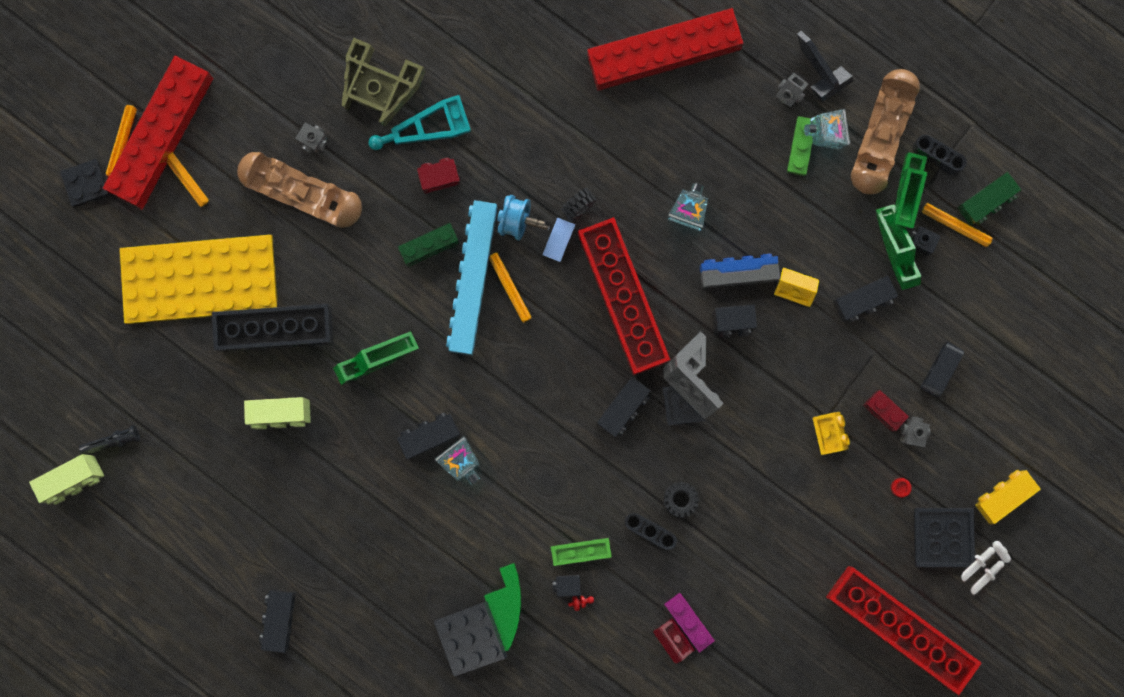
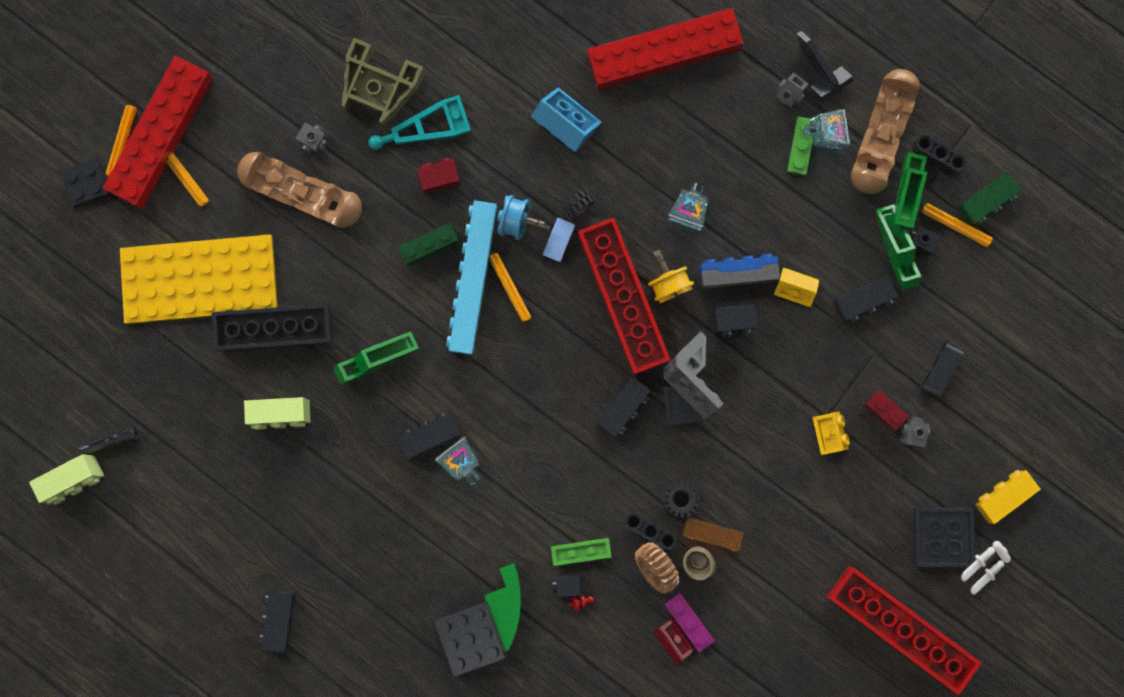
red tile [891,478,911,497] -> none
none -> dark azure slope [531,87,602,151]
none -> medium nougat gear [635,542,679,594]
none -> yellow wheel [648,250,694,303]
none -> clear orange plate [682,517,744,552]
none -> dark tan hat [683,546,716,581]

